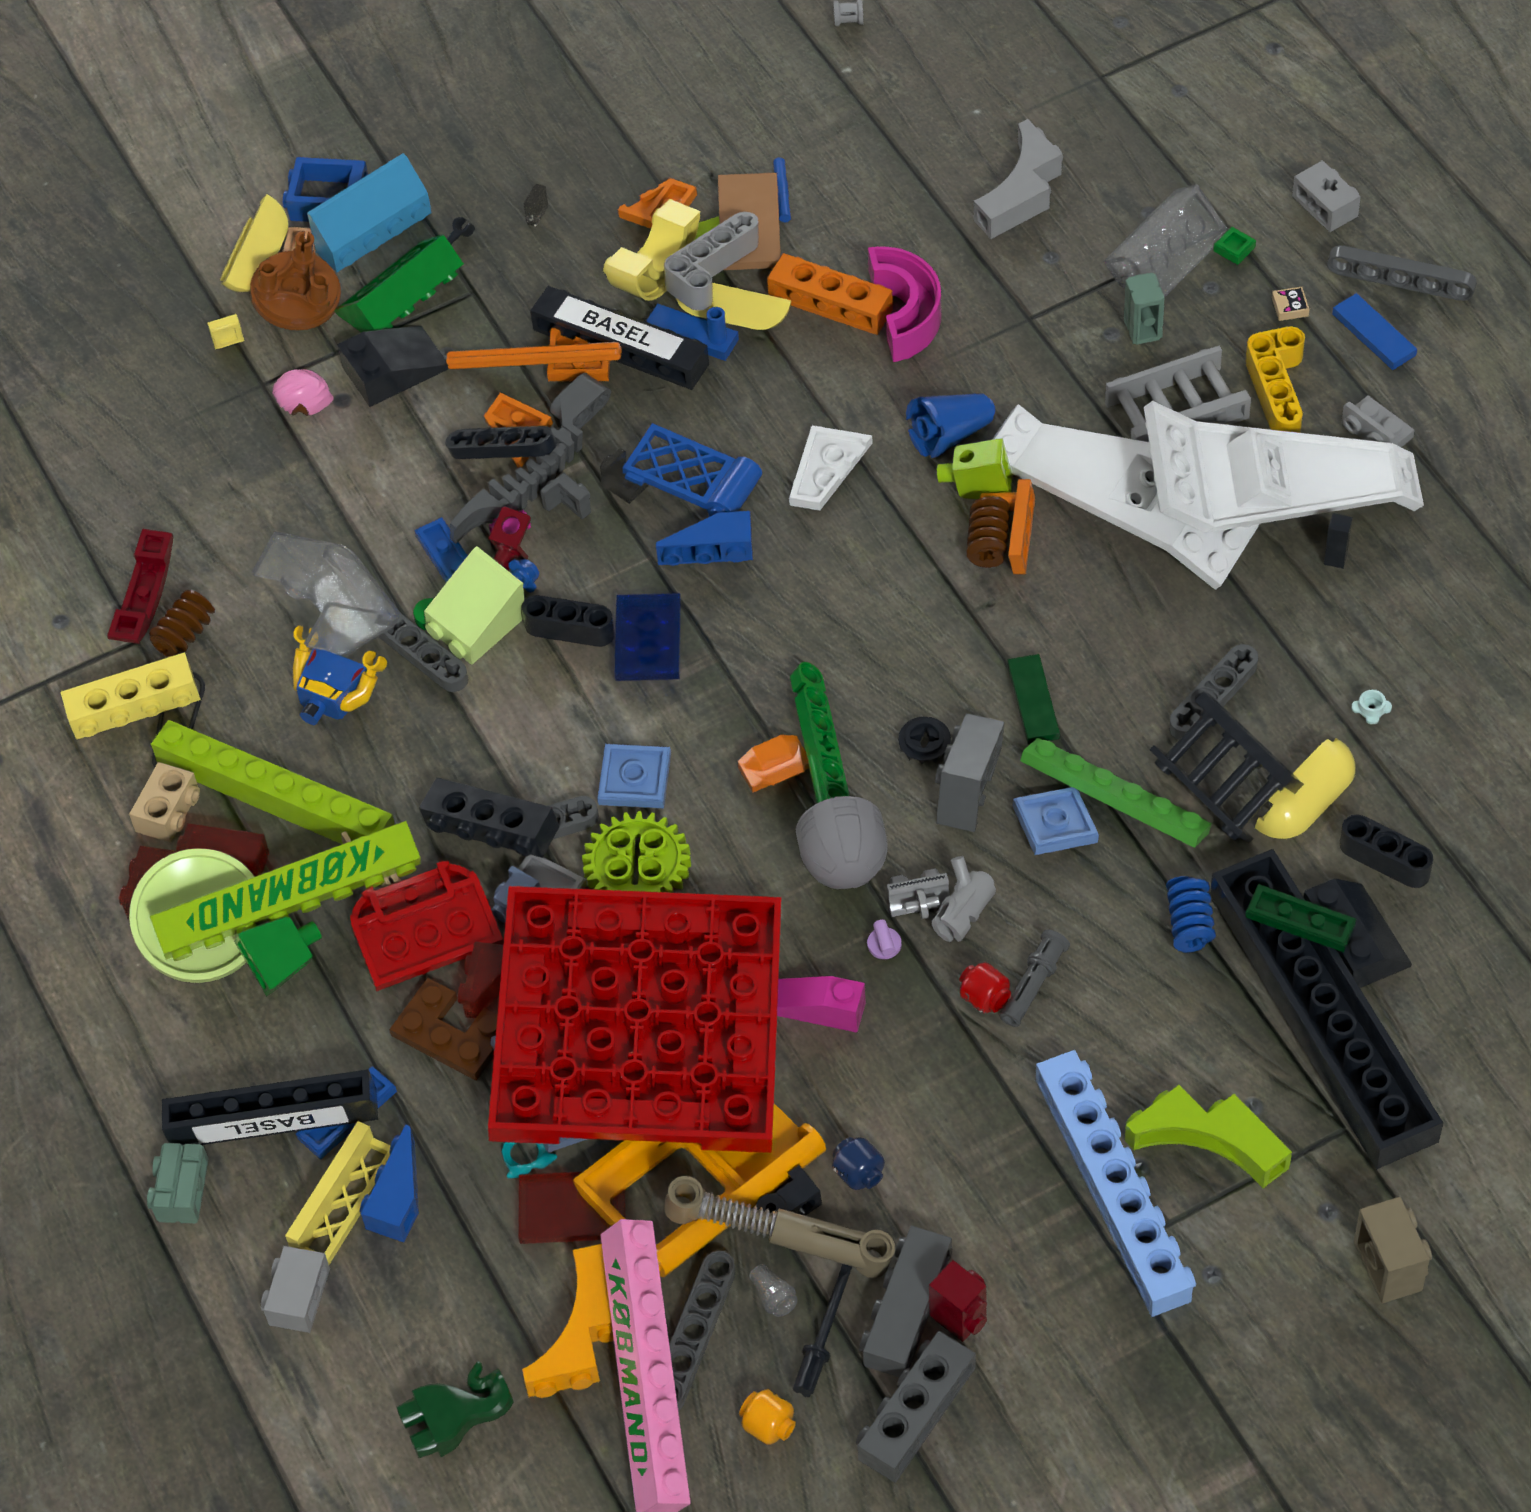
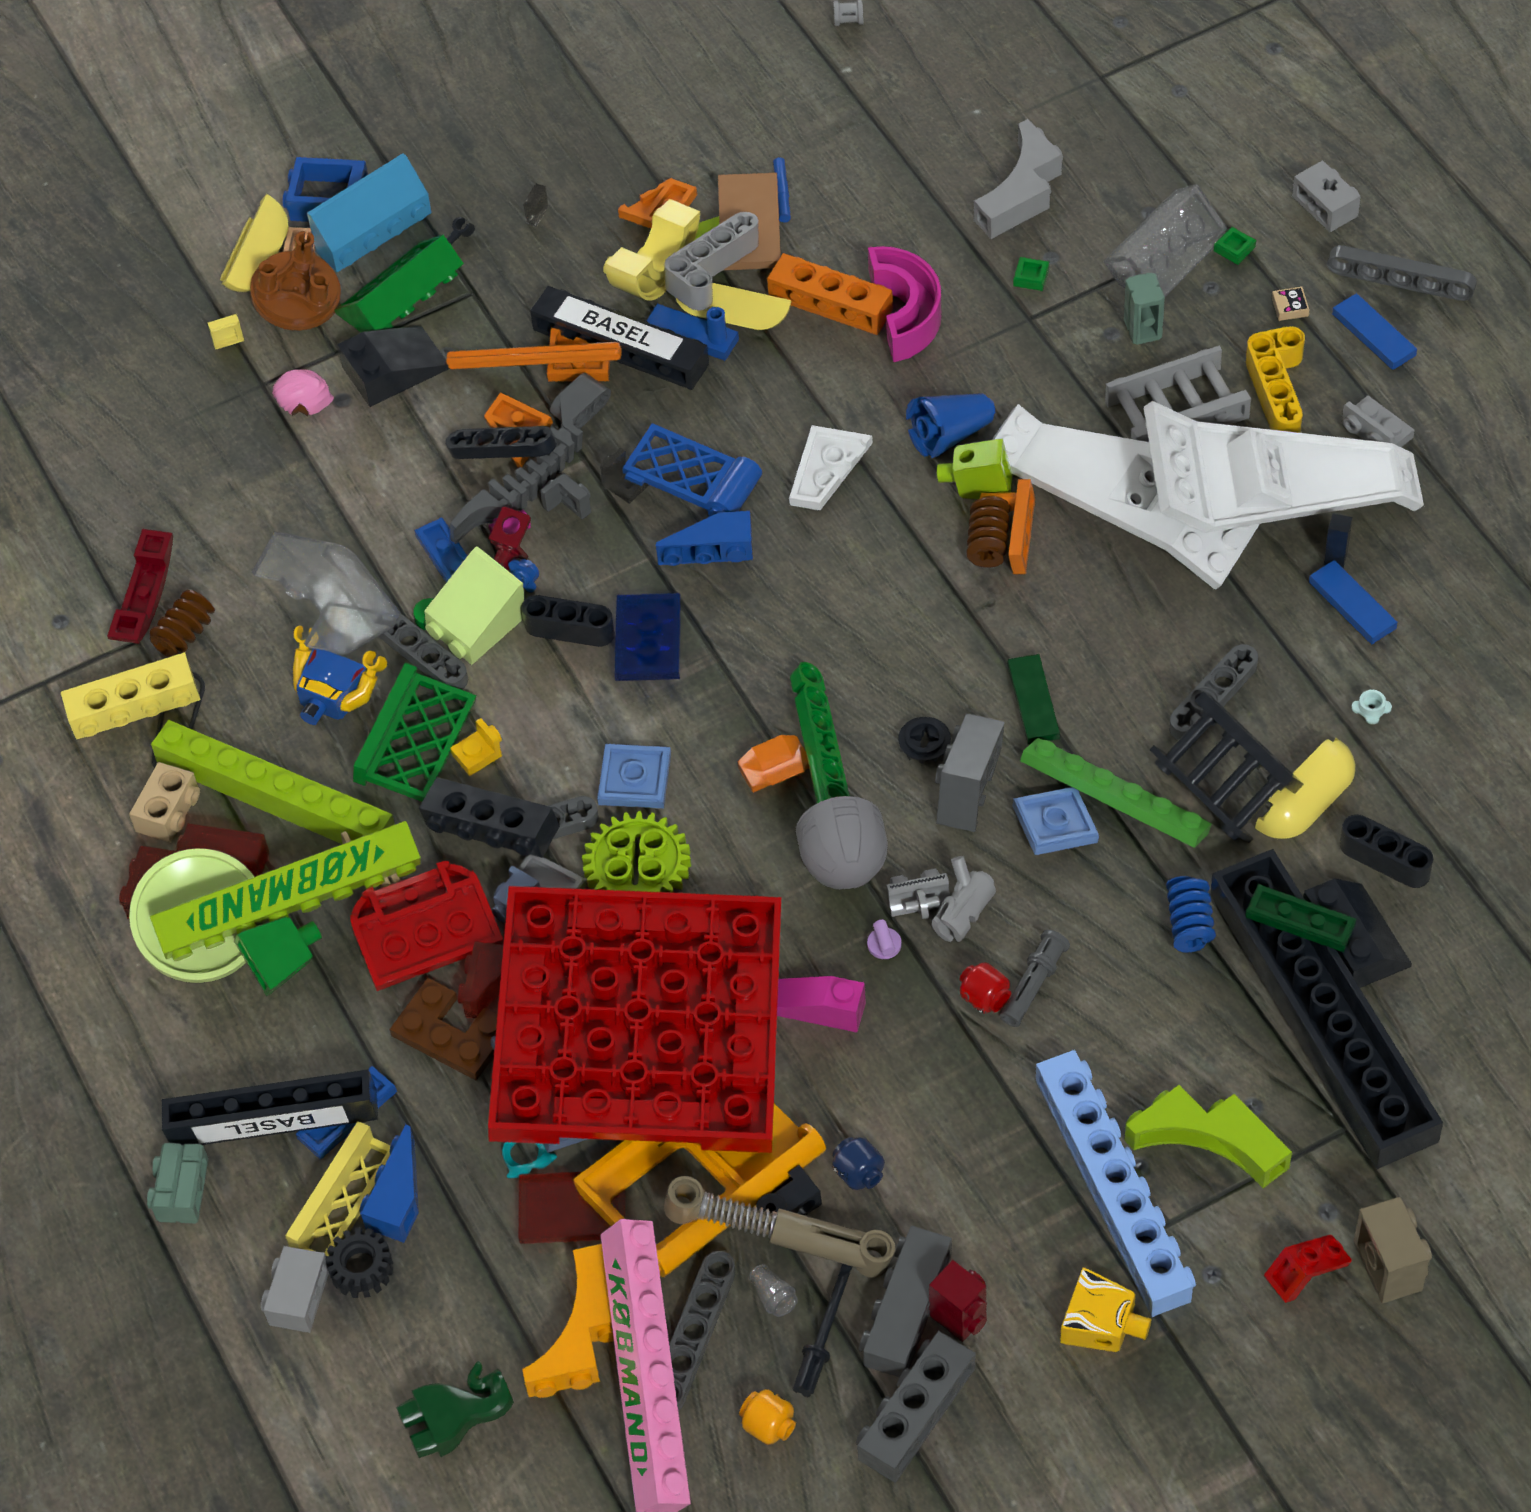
none -> black tyre [326,1228,393,1298]
none -> green fence [353,663,477,802]
none -> yellow bracket [450,718,502,776]
none -> green tile [1013,257,1049,291]
none -> yellow torso [1061,1268,1152,1352]
none -> red bracket [1264,1234,1352,1303]
none -> blue tile [1309,560,1398,645]

